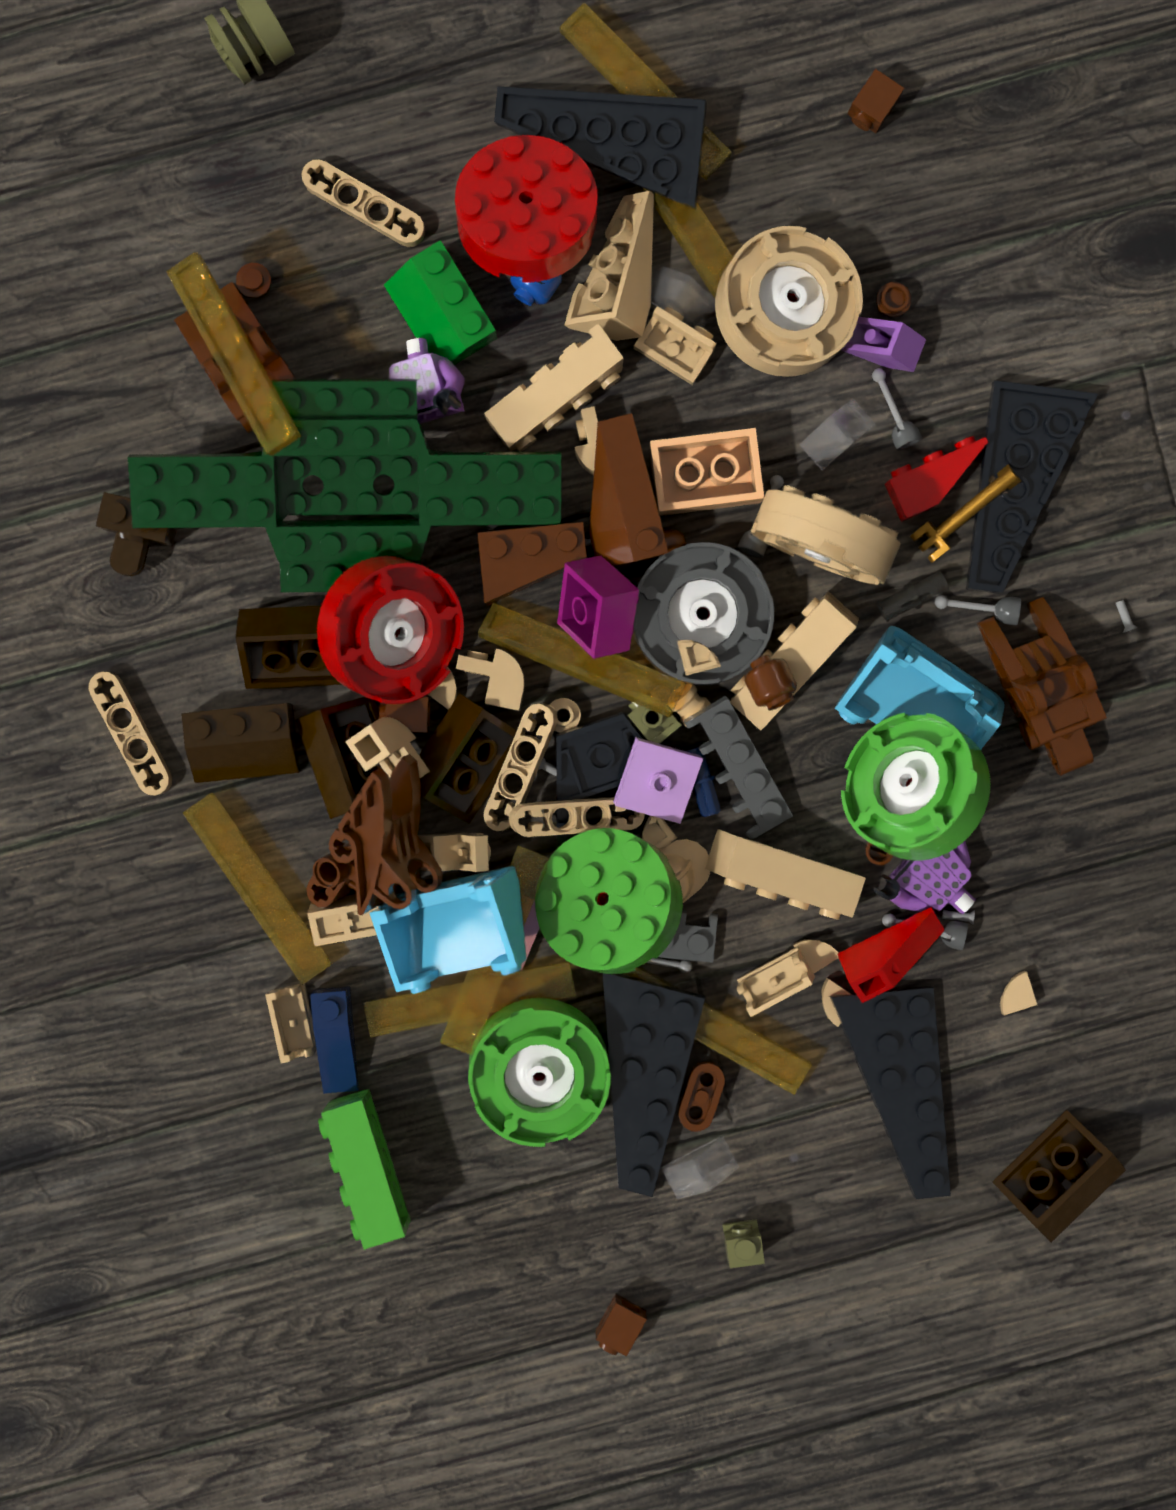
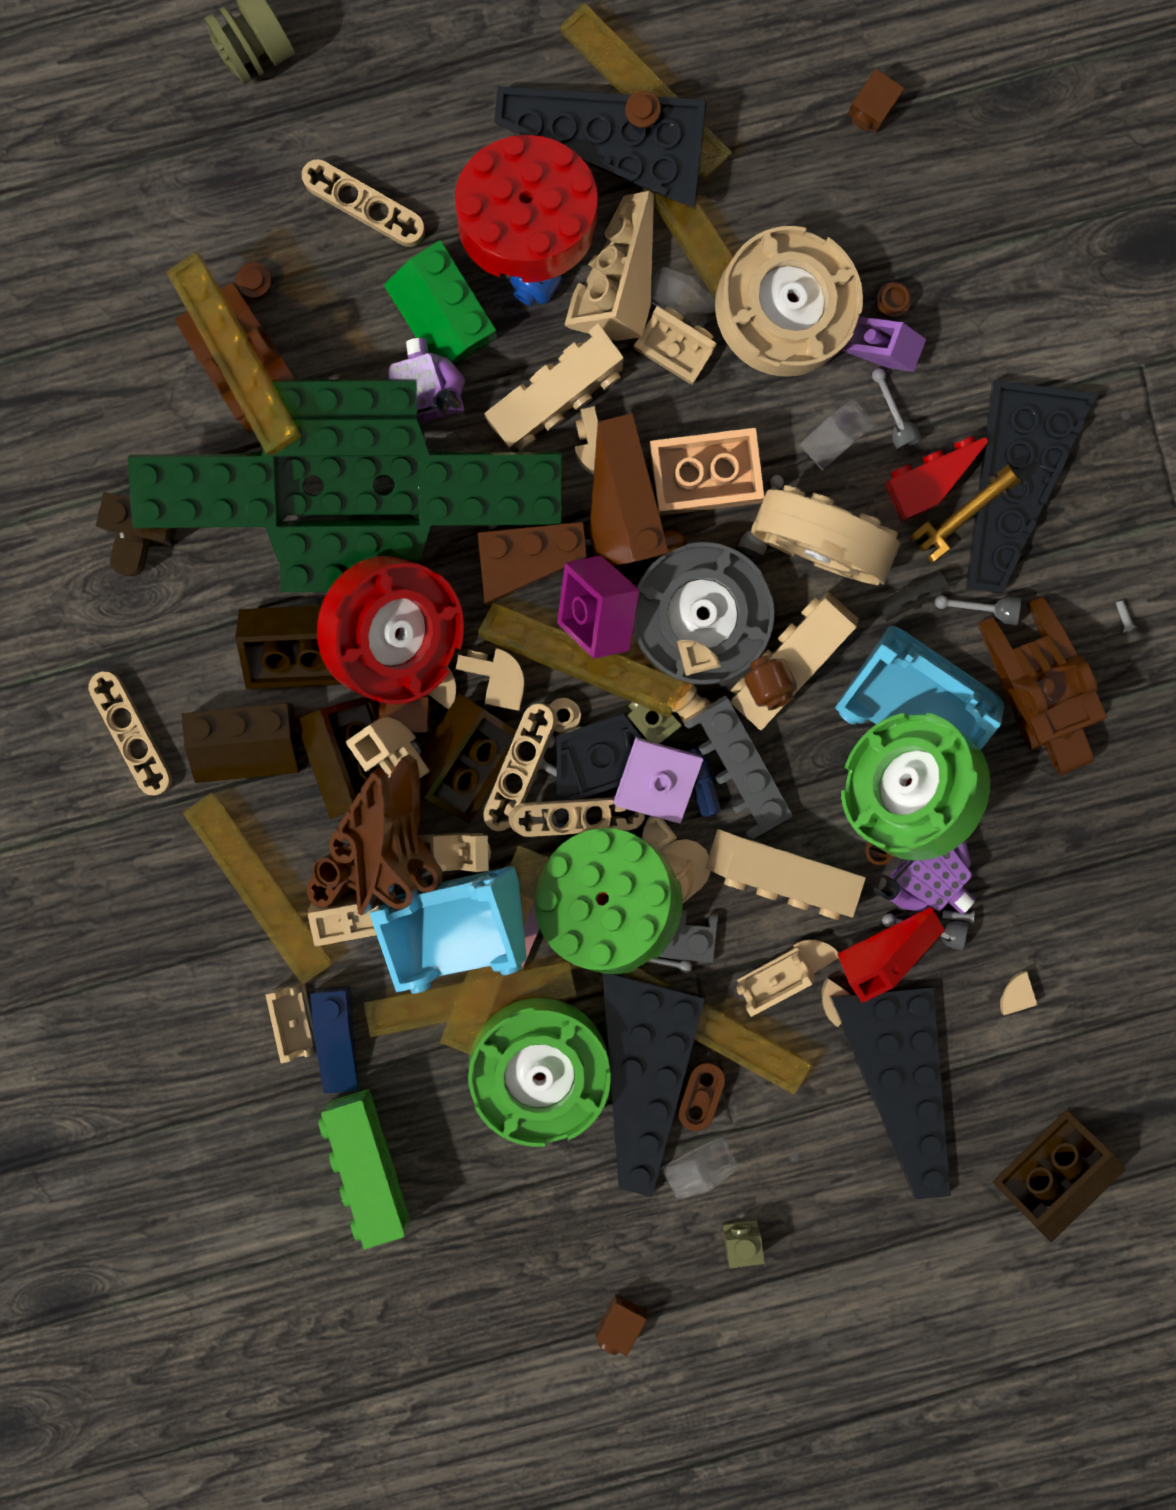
none -> reddish brown plate [625,91,661,128]

